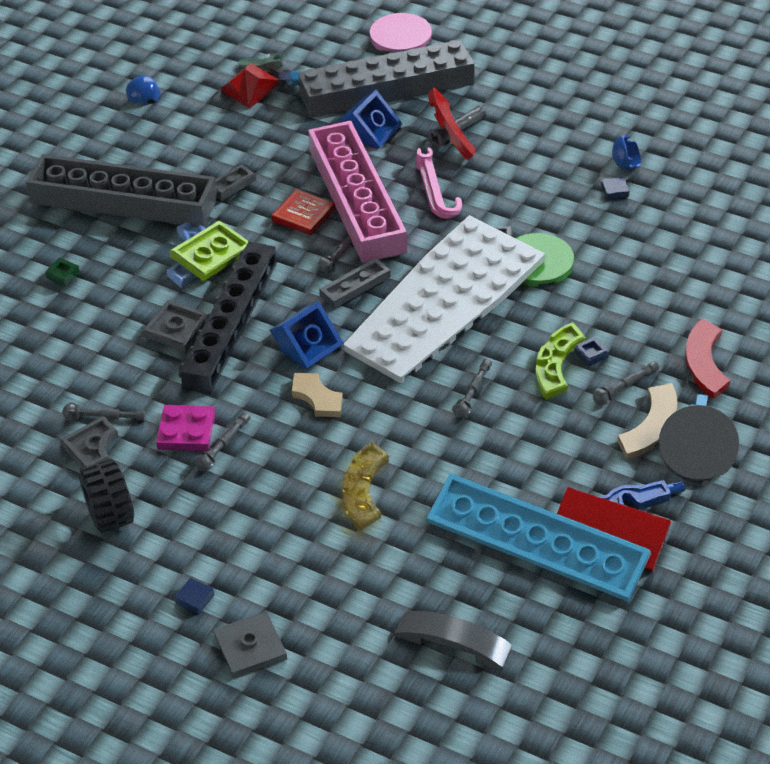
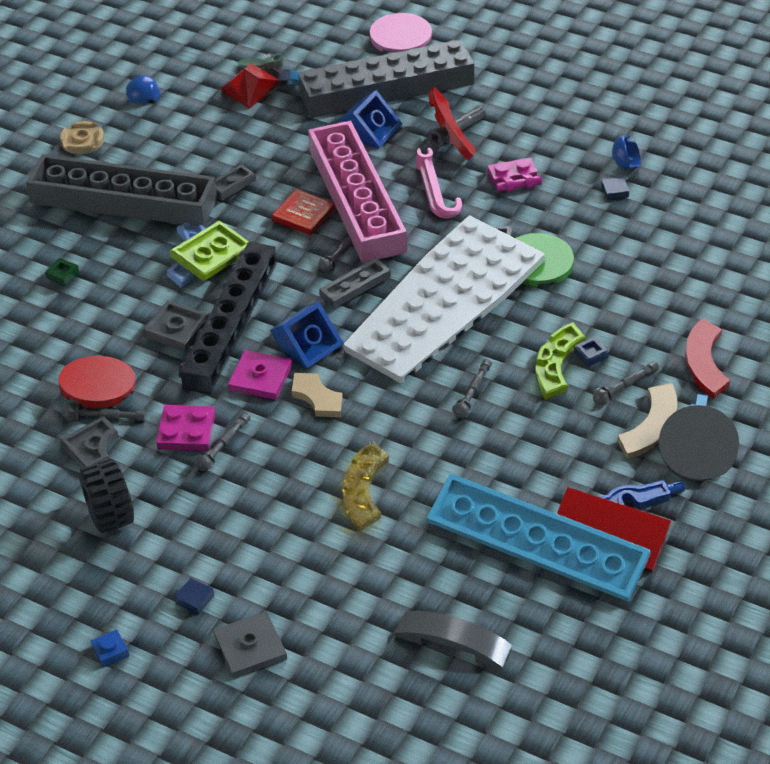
none -> tile [59,356,135,408]
none -> tan tile [60,121,104,155]
none -> blue plate [91,629,129,668]
none -> dark pink plate [228,350,293,400]
none -> dark pink plate [488,158,542,193]

